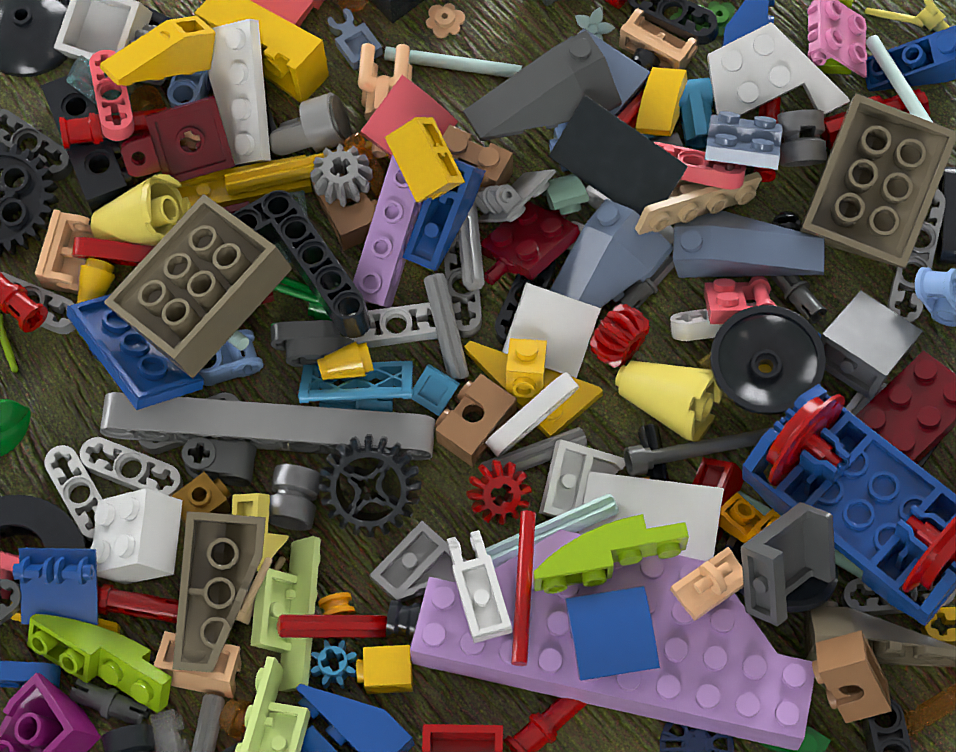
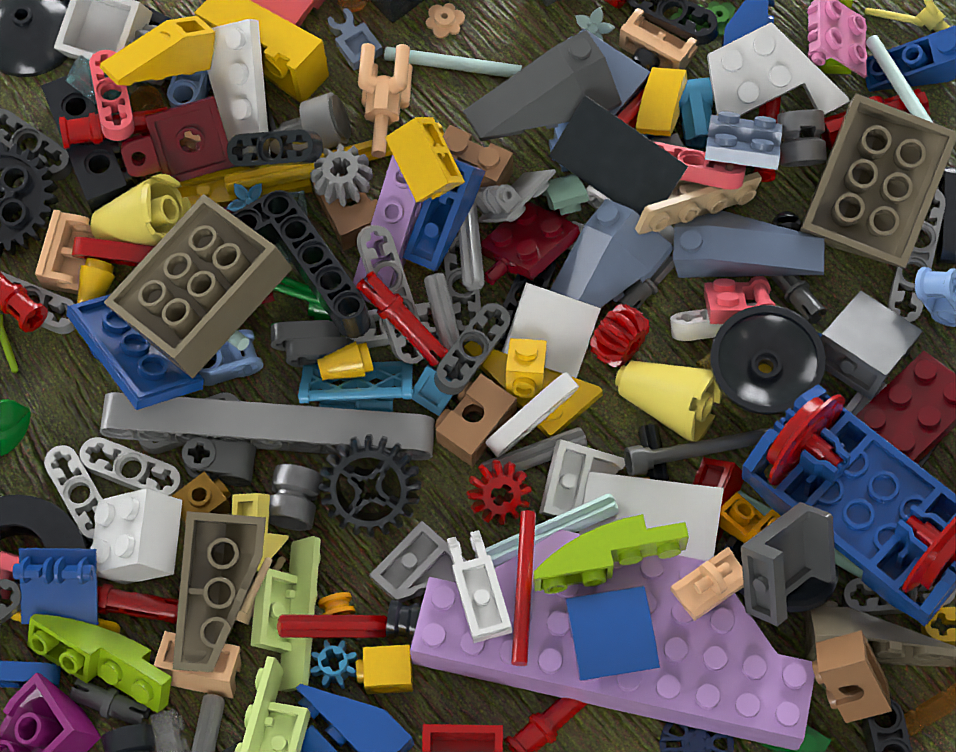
clear orange plate [219,699,251,738] -> none
clear orange axle [344,132,385,198] -> none
coral slope [360,75,458,160] -> none
none -> dark azure plant [226,183,262,212]
none -> black beam [227,129,323,168]
none -> red pin [356,271,449,367]
none -> light grey beam [357,225,424,364]
none -> dark grey beam [434,303,510,395]

